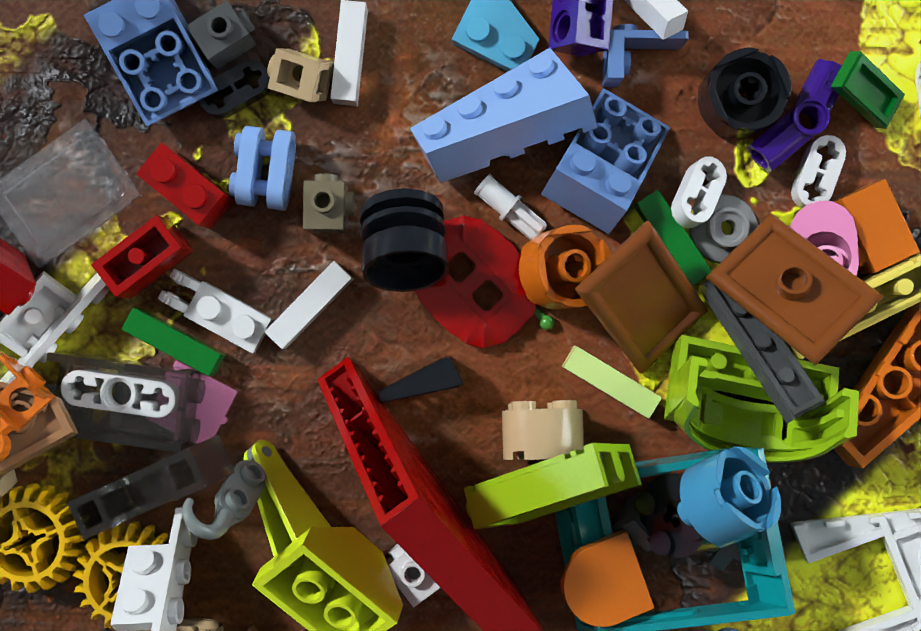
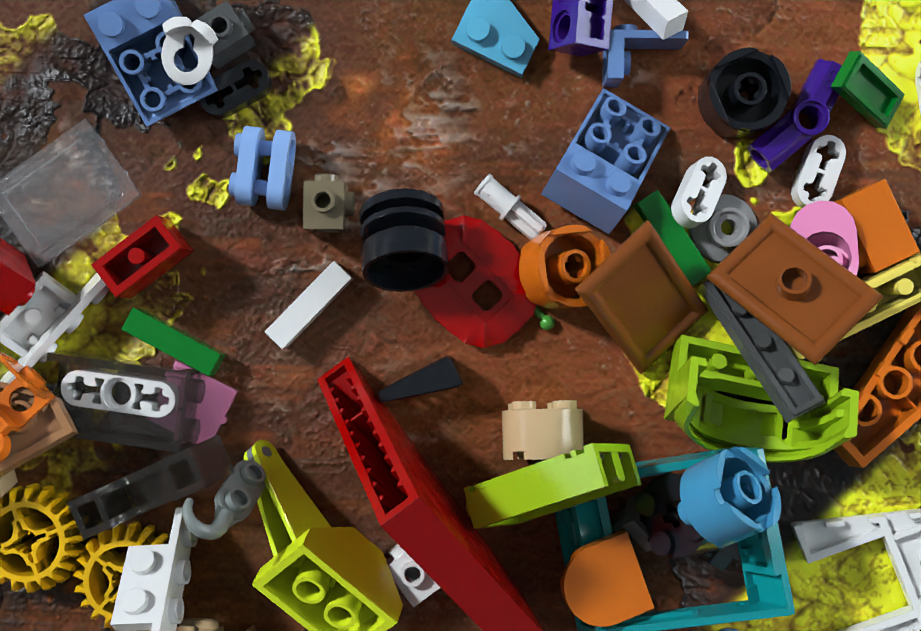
red brick [136,142,235,230] -> none
white hinge [158,269,274,354] -> none
tan brick [267,48,334,102] -> none
white piece [330,0,368,106] -> none
light blue wedge [410,48,598,183] -> none
yellowish green piece [562,346,662,419] -> none
none -> white piece [161,16,218,85]

